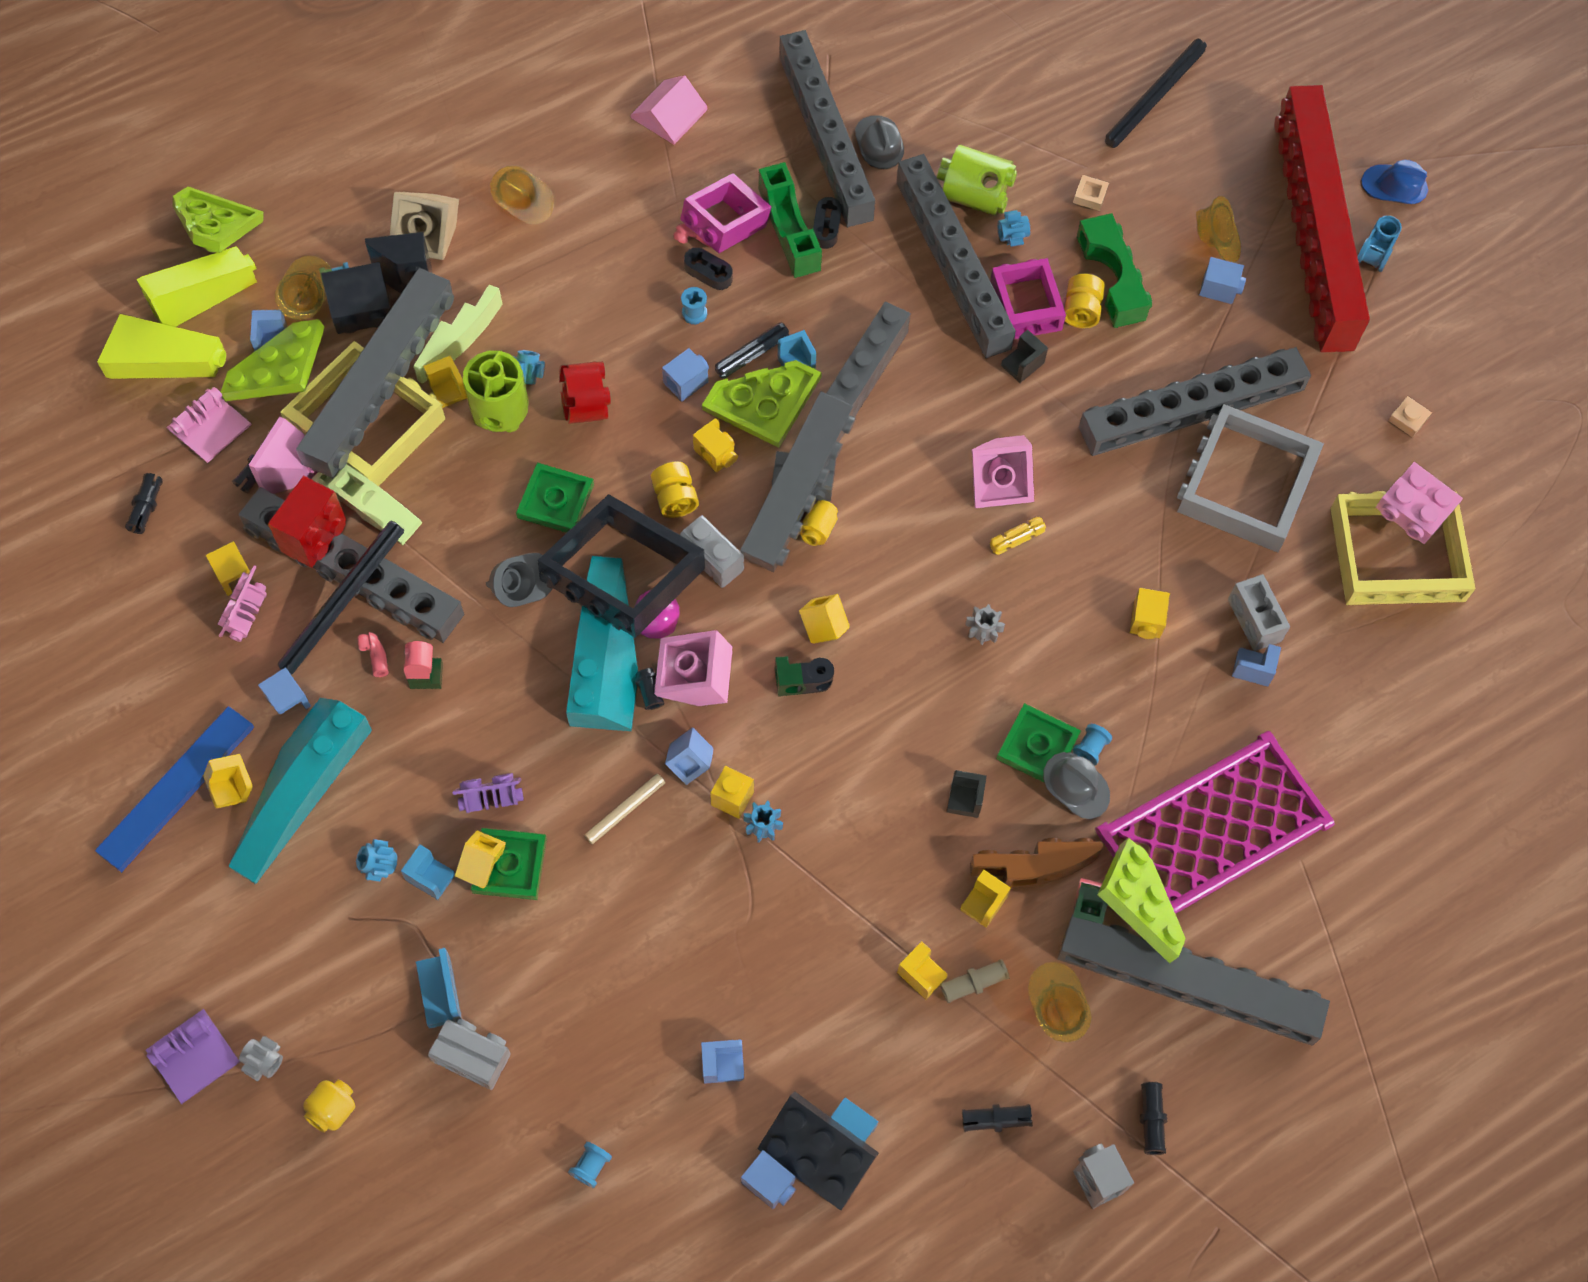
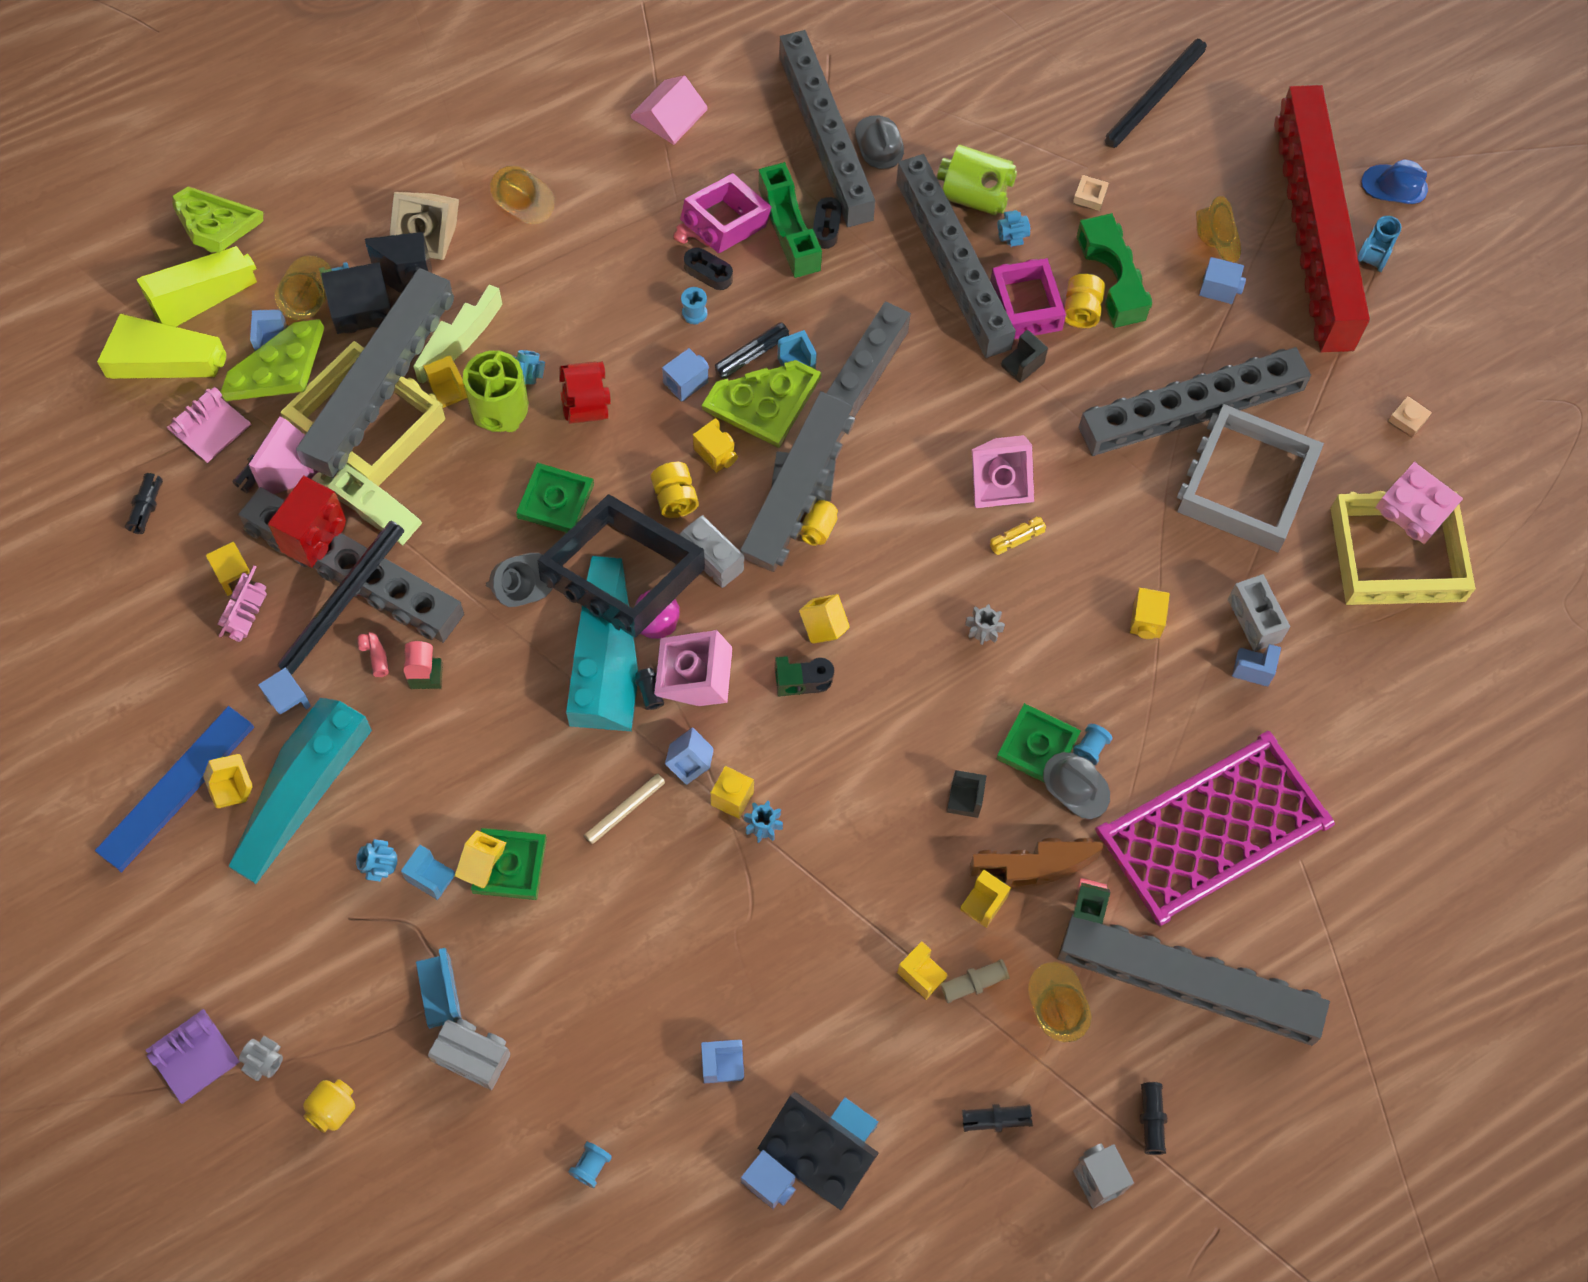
medium lavender hinge [453,773,524,813] -> none
lime plate [1097,838,1186,963] -> none

